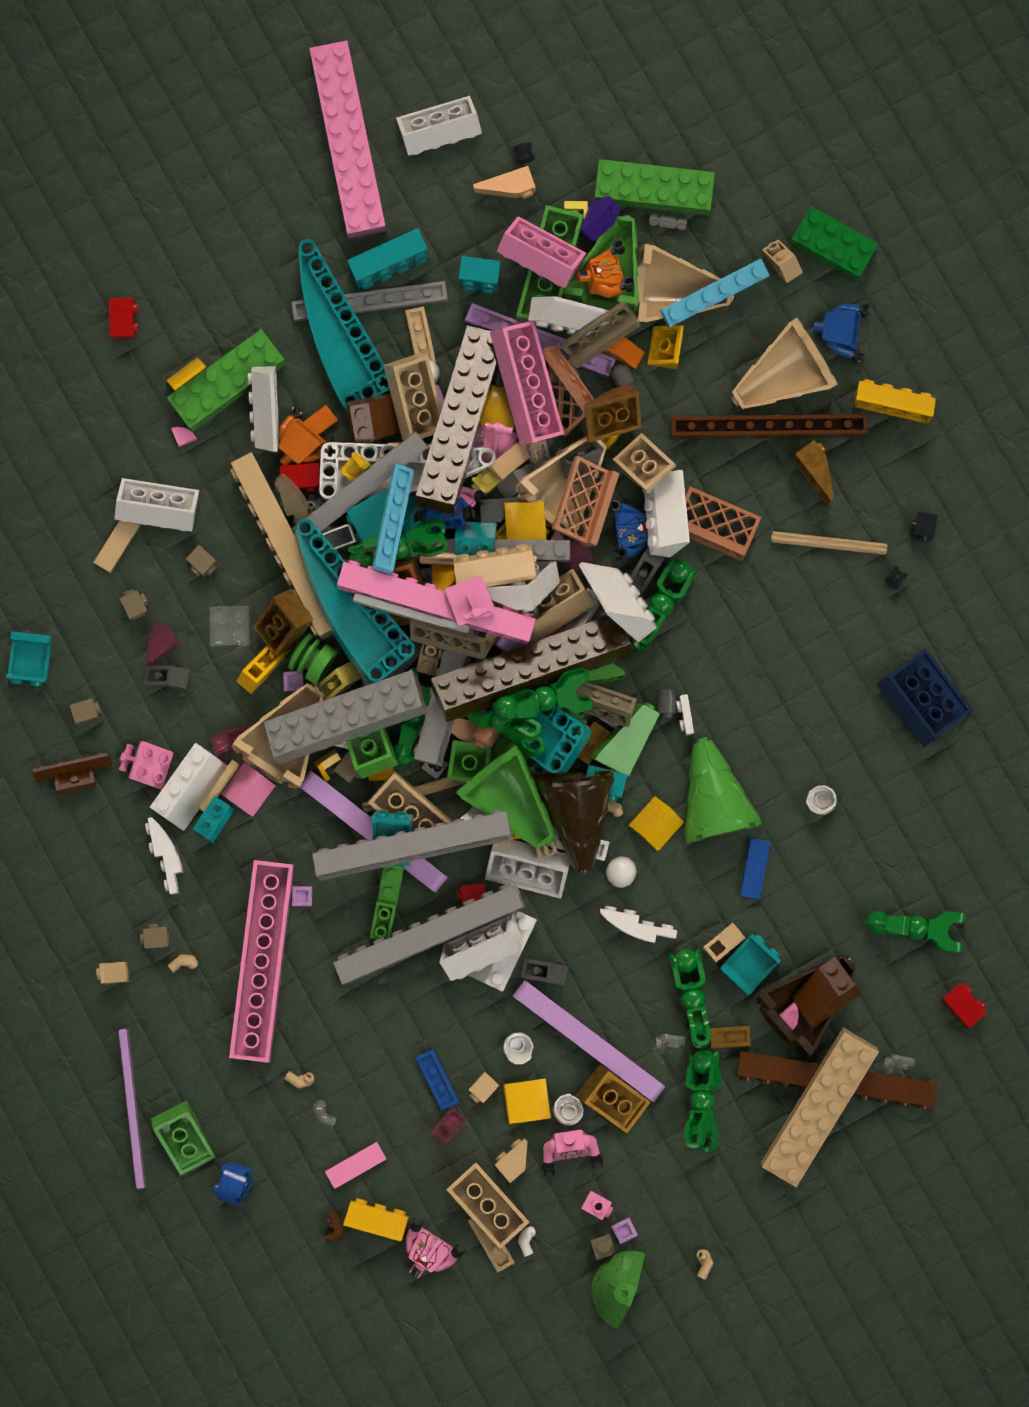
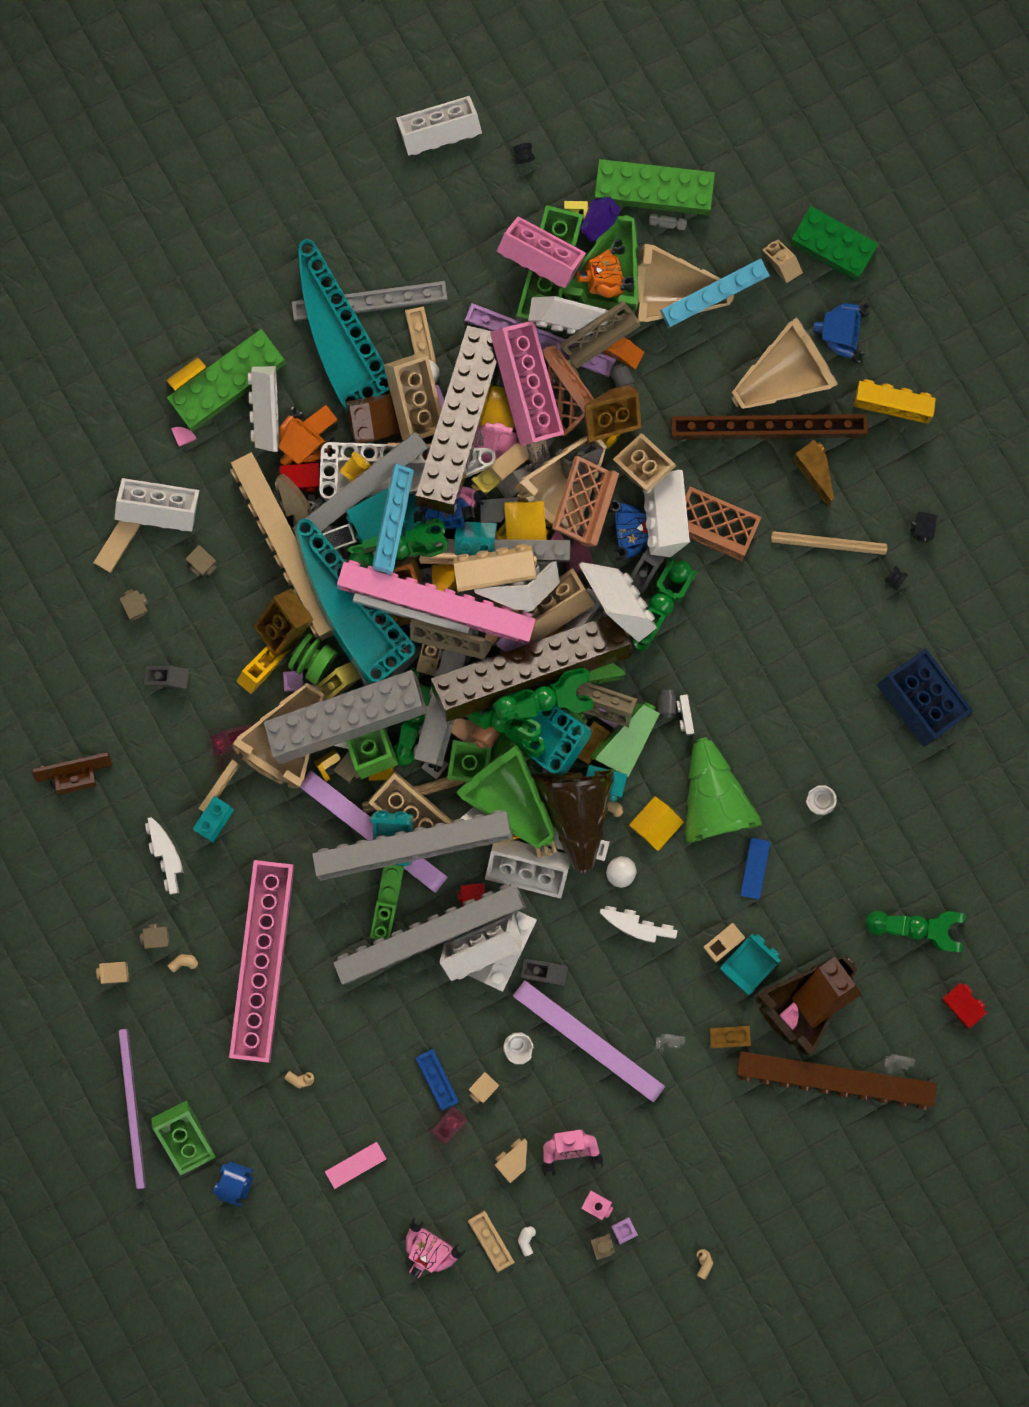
teal panel [6,631,53,687] -> none
dark tan brick [70,698,102,725] -> none
red brick [109,298,139,340] -> none
bright pink plate [119,741,174,789] -> none
clear pink slope [146,622,181,666] -> none
white slope [150,743,227,831] -> none
clear plate [210,606,250,646] -> none
bright pink slope [221,763,276,817] -> none
lavender tile [292,886,312,907] -> none
bright pink brick [309,41,386,239] -> none
clear arm [313,1100,337,1127] -> none
reddish brown bracket [324,1210,345,1242] -> none
yellow slope [343,1198,409,1241] -> none
teal brick [347,228,429,290] -> none
bright pink plate [445,576,495,626] -> none
tan brick [446,1163,529,1250] -> none
teal brick [459,256,501,294] -> none
light nougat slope [473,166,536,199] -> none
yellow slope [503,1079,551,1124] -> none
white hair [553,1094,584,1126] -> none
pearl gold slope [576,1064,651,1133] -> none
bright green cone [591,1251,645,1329] -> none
yellow slope [647,325,684,369] -> none
green piece [669,948,711,1050] -> none
green piece [685,1049,721,1153] -> none
tan brick [761,1028,879,1187] -> none

